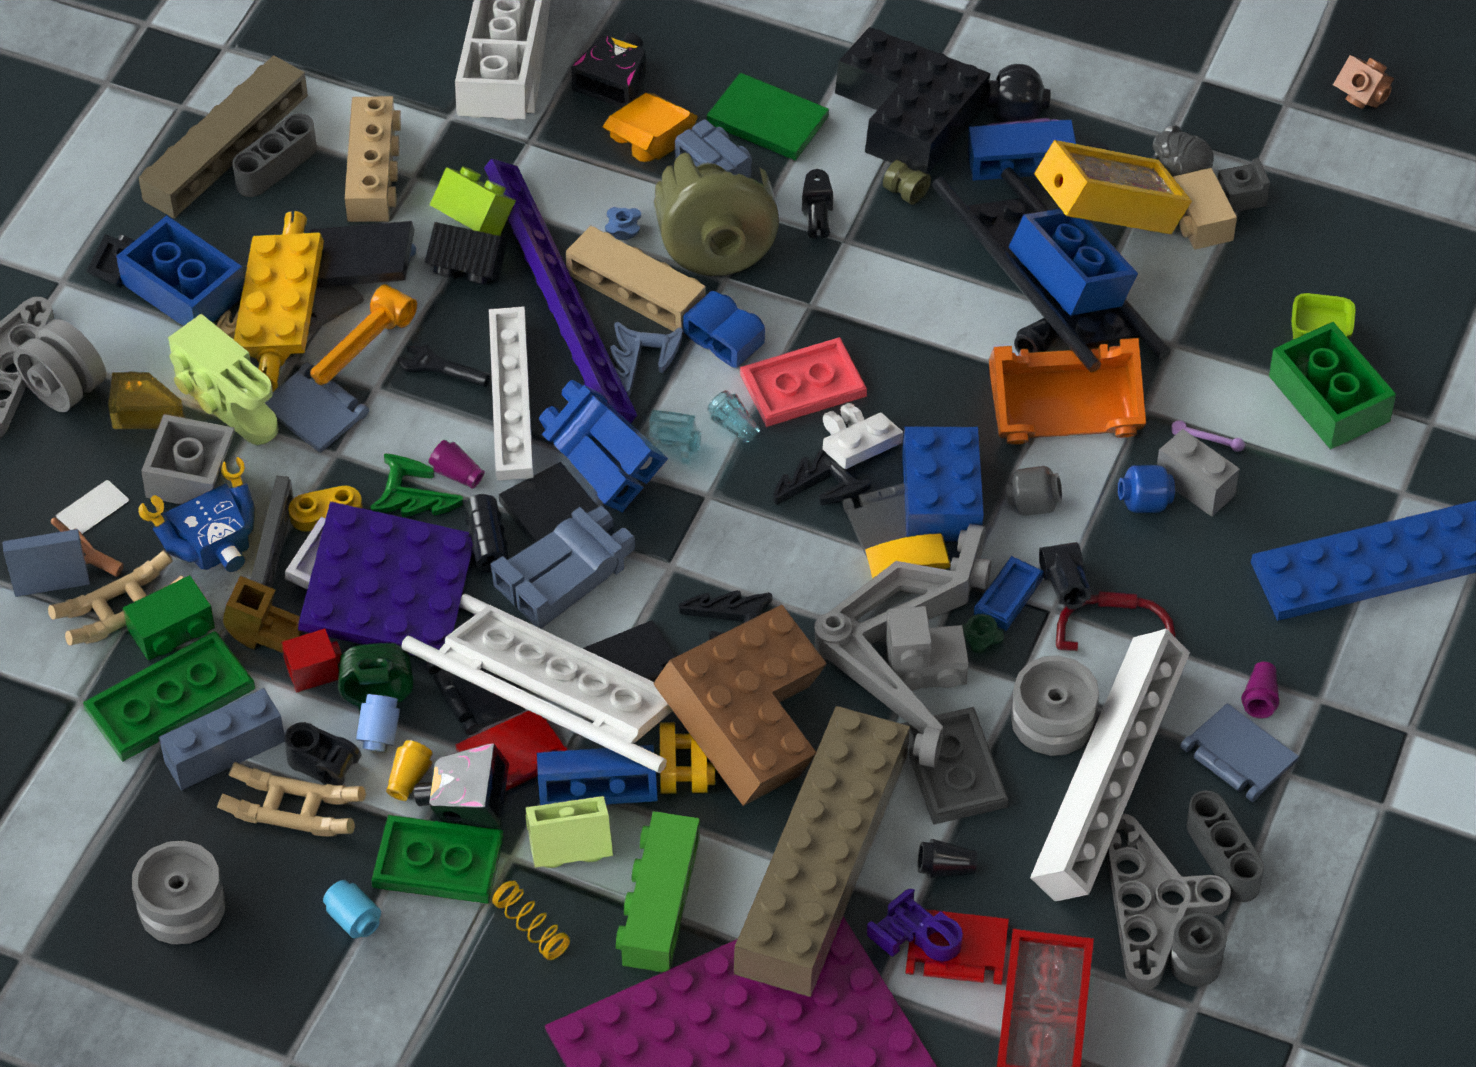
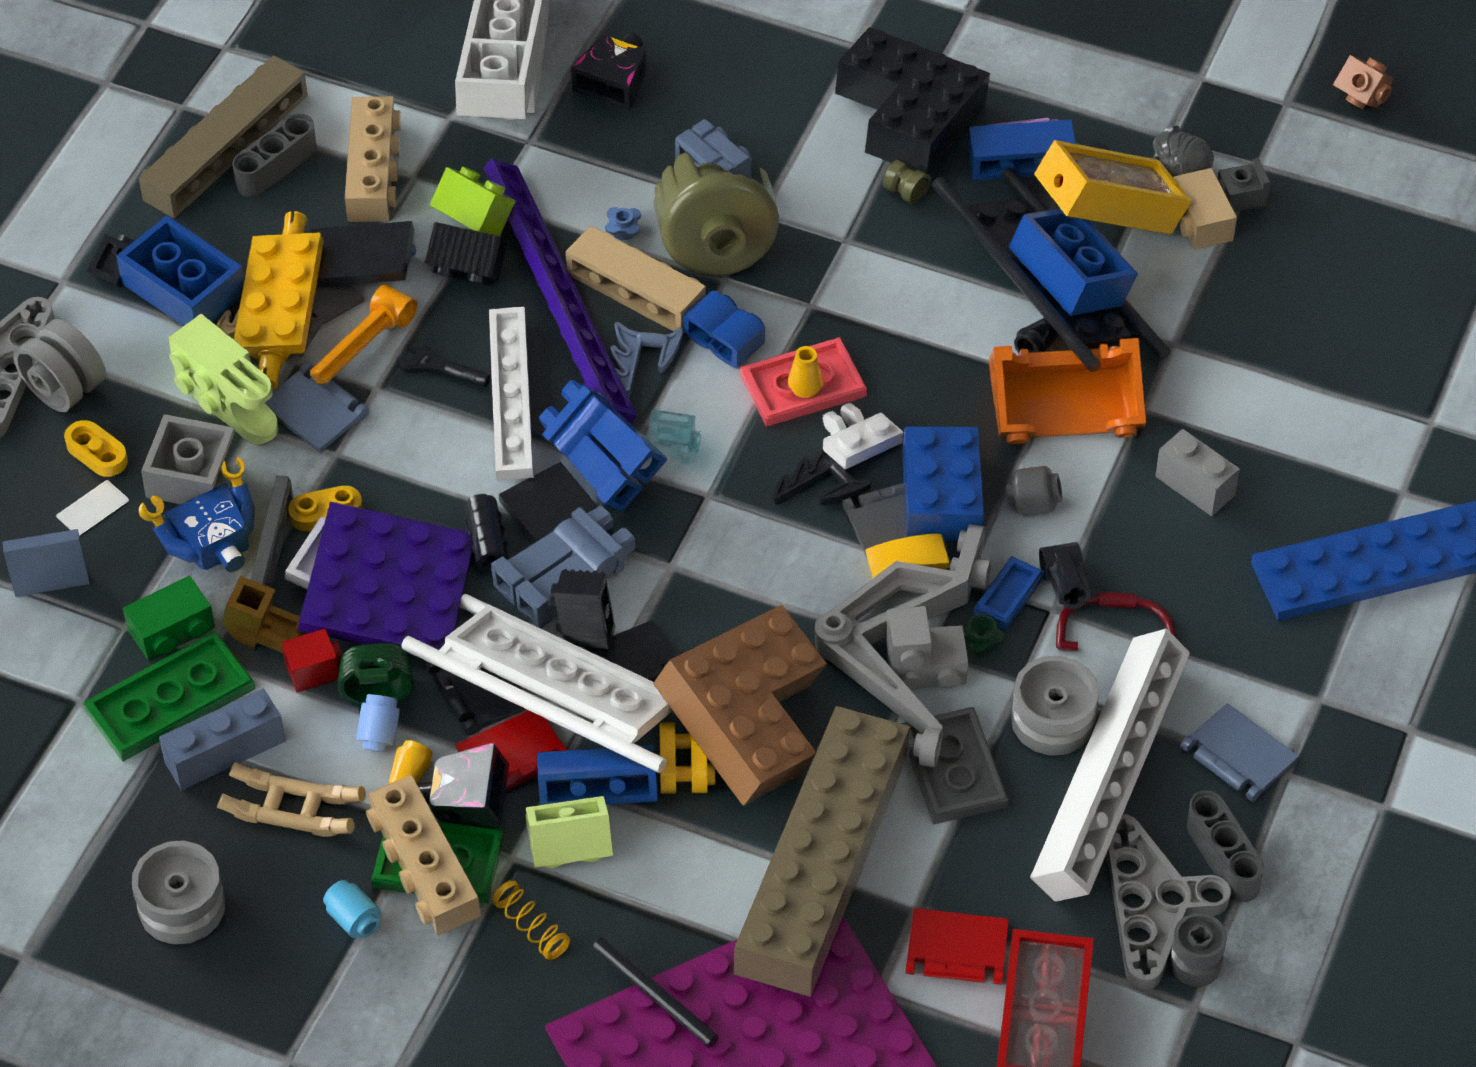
tan piece [48,550,185,645] -> none
nougat plant [51,517,124,577] -> none
clear yellow slope [108,371,185,429] -> none
black piece [285,722,362,785] -> none
green piece [370,453,463,517] -> none
magenta cone [428,440,485,489] -> none
light orange slope [602,93,698,162] -> none
bright green brick [616,811,700,972] -> none
black piece [679,590,773,640] -> none
green tile [707,73,829,161] -> none
clear light blue cone [707,390,760,443] -> none
black piece [802,169,833,239] -> none
dark purple piece [867,888,963,961] -> none
black cone [917,839,977,878] -> none
black plant [986,63,1051,123] -> none
blue head [1118,465,1175,513] -> none
lavender hinge [1171,420,1245,452] -> none
magenta cone [1241,662,1280,718] -> none
green brick [1269,322,1396,450] -> none
lime piece [1291,293,1356,339] -> none
none -> yellow plate [64,420,128,477]
none -> tan brick [366,775,481,936]
none -> black brick [550,569,616,649]
none -> black bar [593,937,719,1048]
none -> yellow cone [788,346,824,398]

